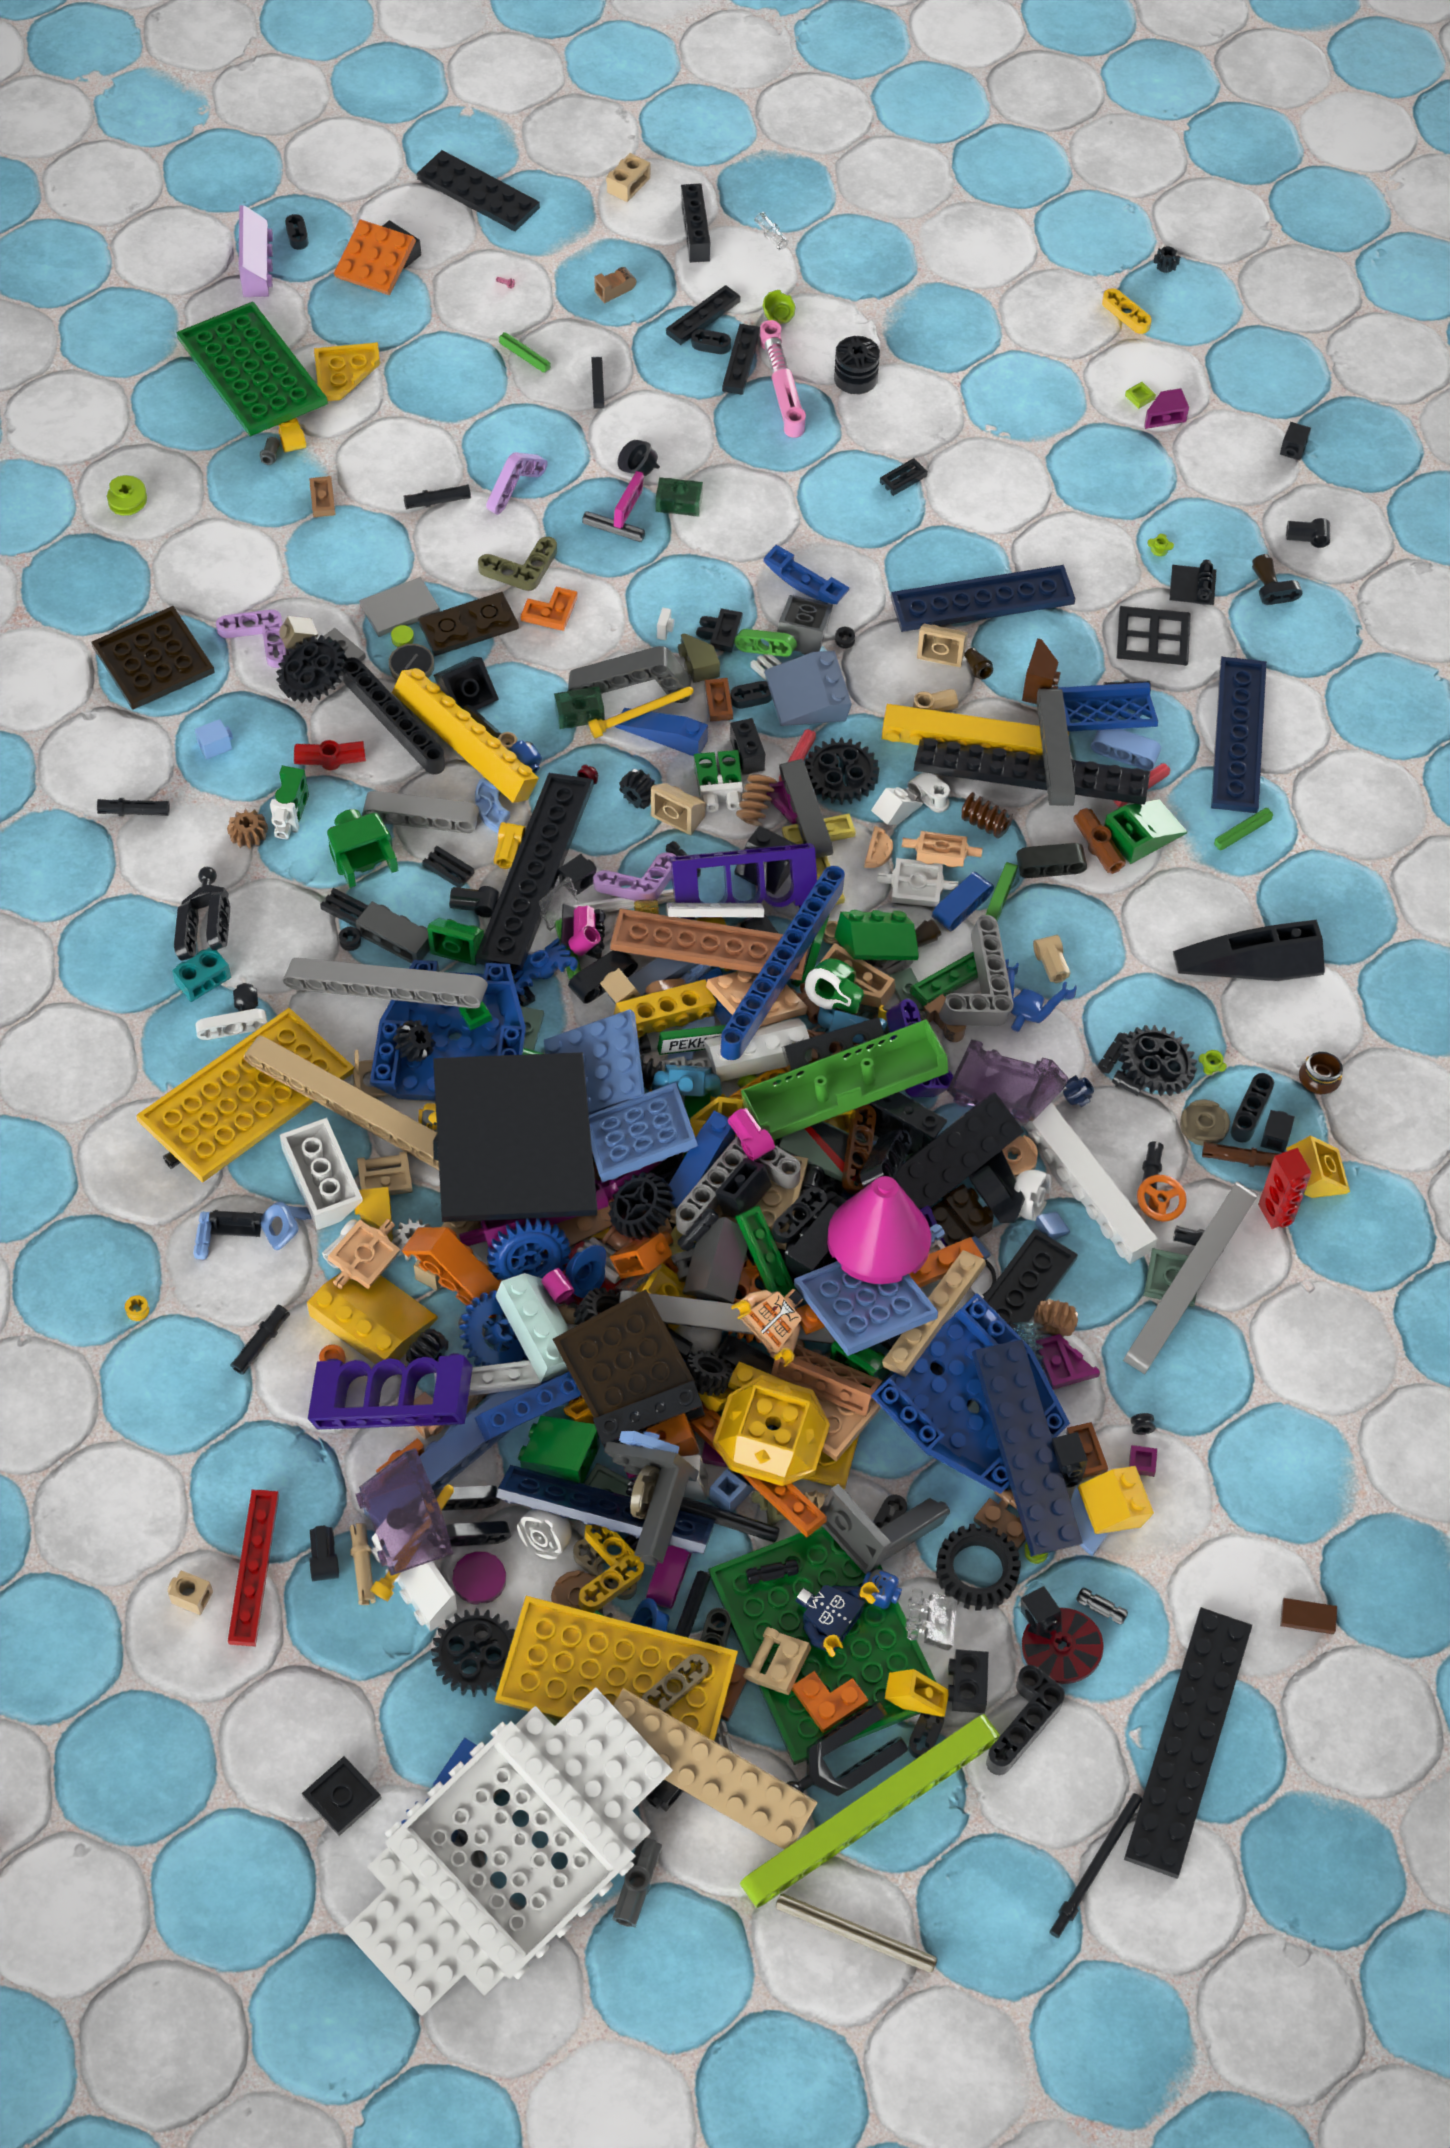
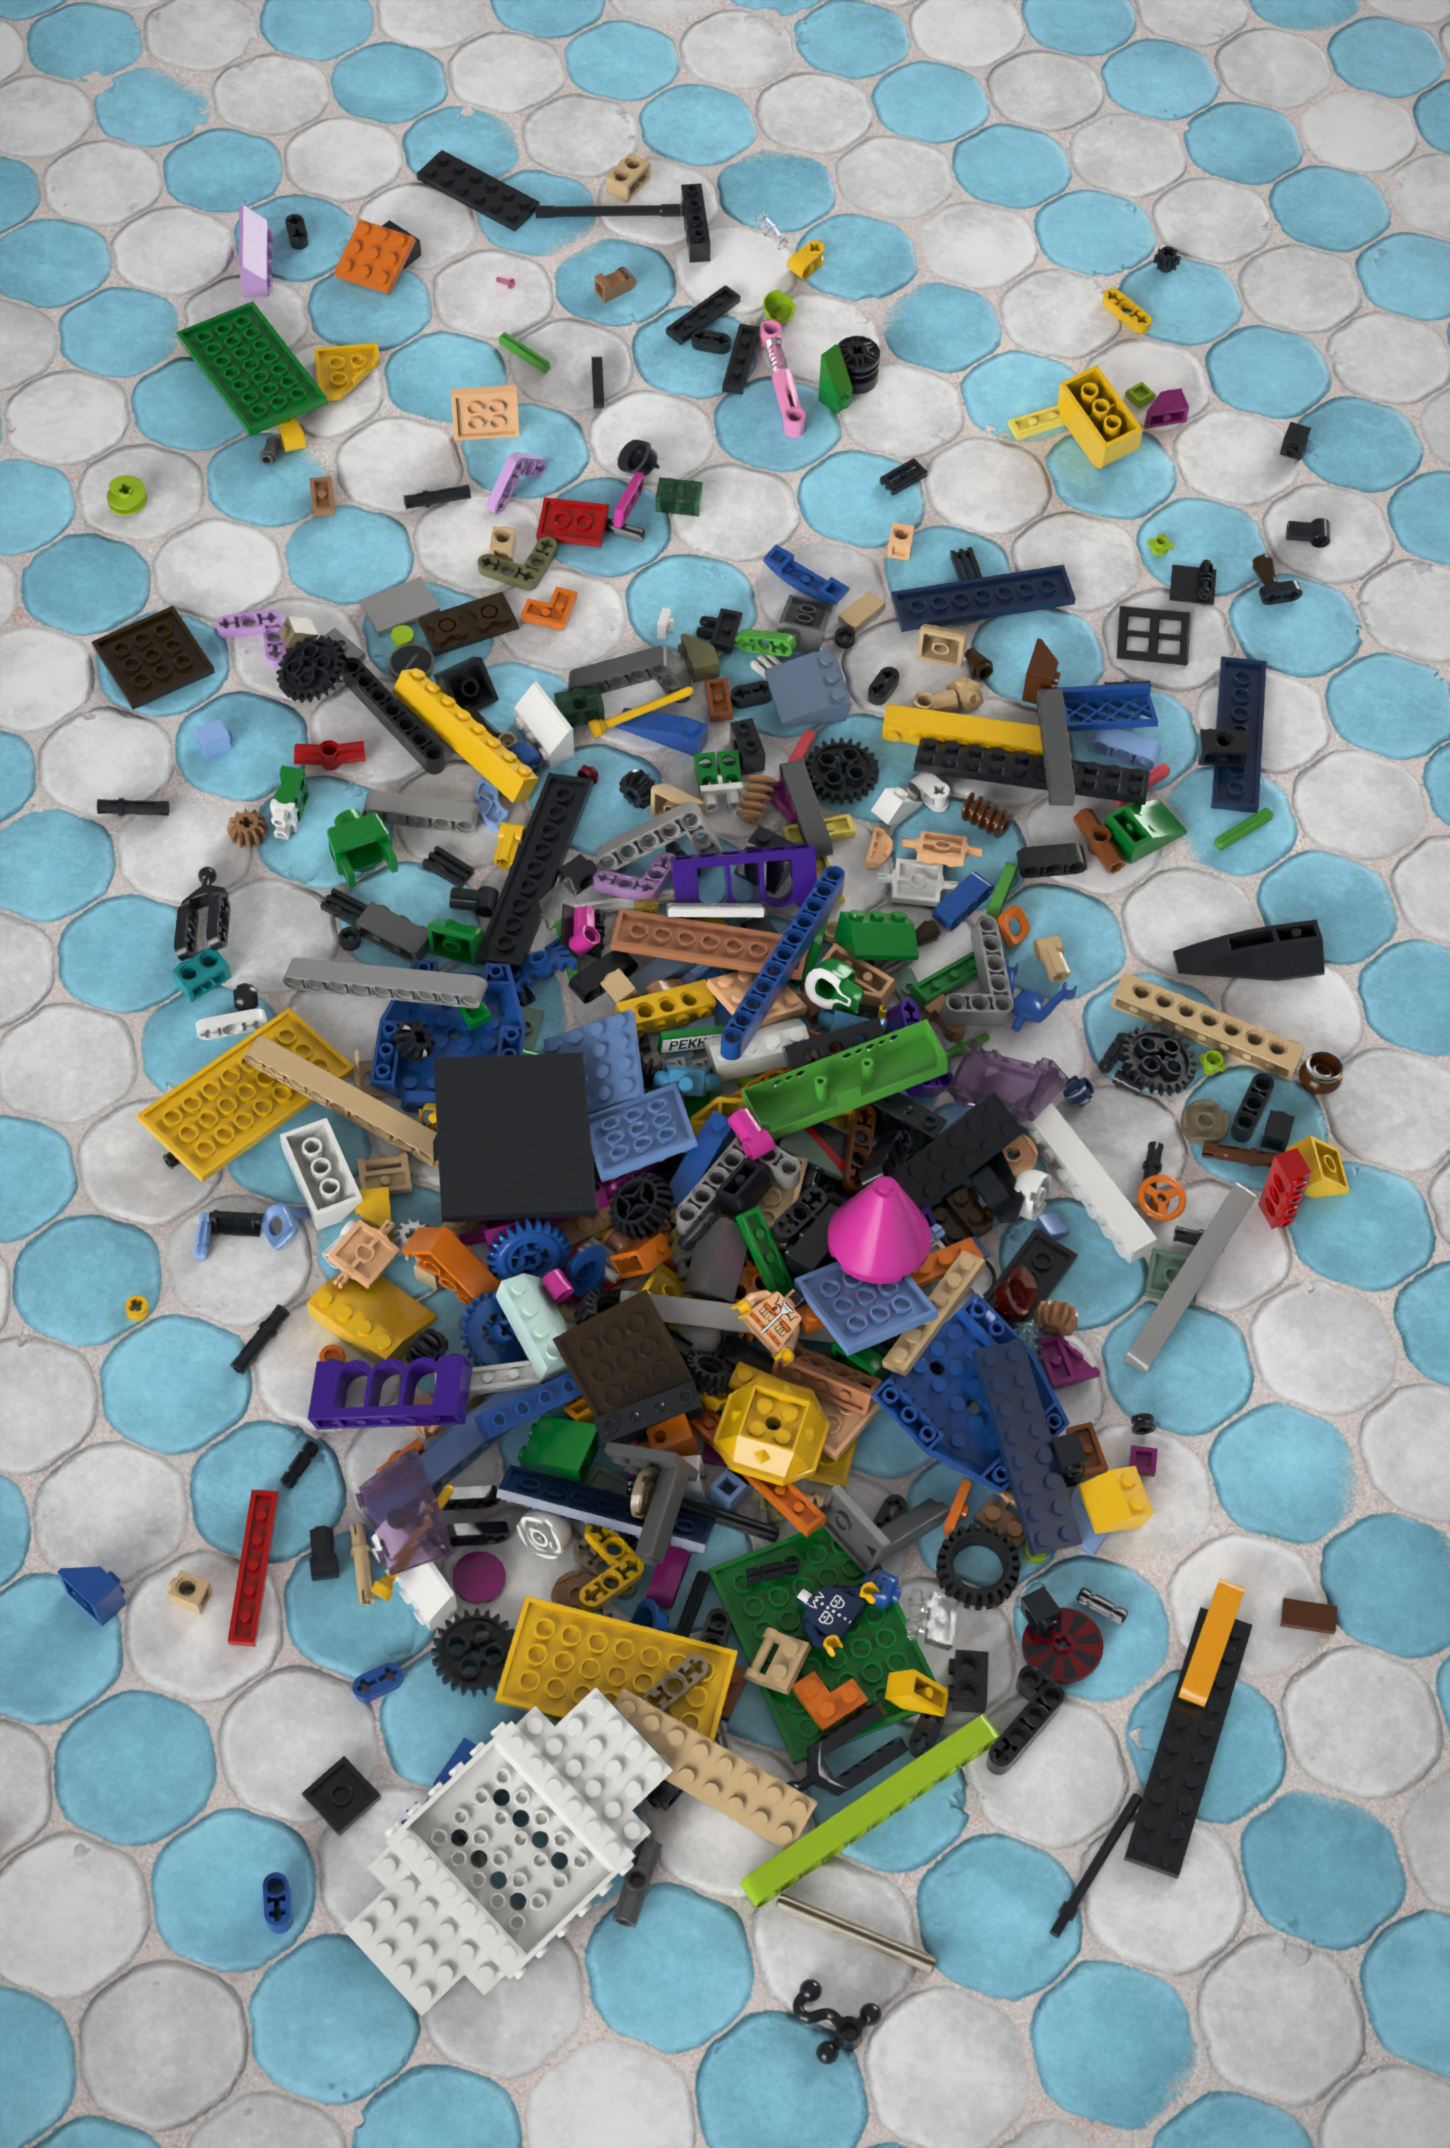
light blue plate [619,1431,679,1454] -> none
none -> blue slope [57,1567,127,1627]
none -> blue beam [262,1872,293,1934]
none -> black axle [281,1440,319,1489]
none -> blue beam [352,1663,403,1702]
none -> blue beam [400,1091,435,1113]
none -> light nougat plate [450,385,519,441]
none -> tan brick [490,526,516,562]
none -> white slope [513,682,574,769]
none -> black piece [535,204,680,218]
none -> red tile [536,497,610,548]
none -> light grey beam [596,801,723,872]
none -> yellow piece [787,240,825,280]
none -> black piece [792,1979,882,2064]
none -> green slope [818,344,853,414]
none -> tan tile [838,591,885,632]
none -> black beam [868,667,899,705]
none -> light nougat brick [887,523,914,561]
none -> orange plate [943,1479,972,1537]
none -> bright green piece [945,1032,989,1060]
none -> tan bracket [946,676,984,712]
none -> black tile [950,547,982,581]
none -> clear red piece [993,1266,1037,1317]
none -> orange piece [995,905,1030,948]
none -> light yellow tile [1008,405,1065,440]
none -> yellow brick [1058,365,1143,469]
none -> tan brick [1110,972,1305,1082]
none -> light orange beam [1178,1578,1245,1707]
none -> black brick [1197,729,1248,767]

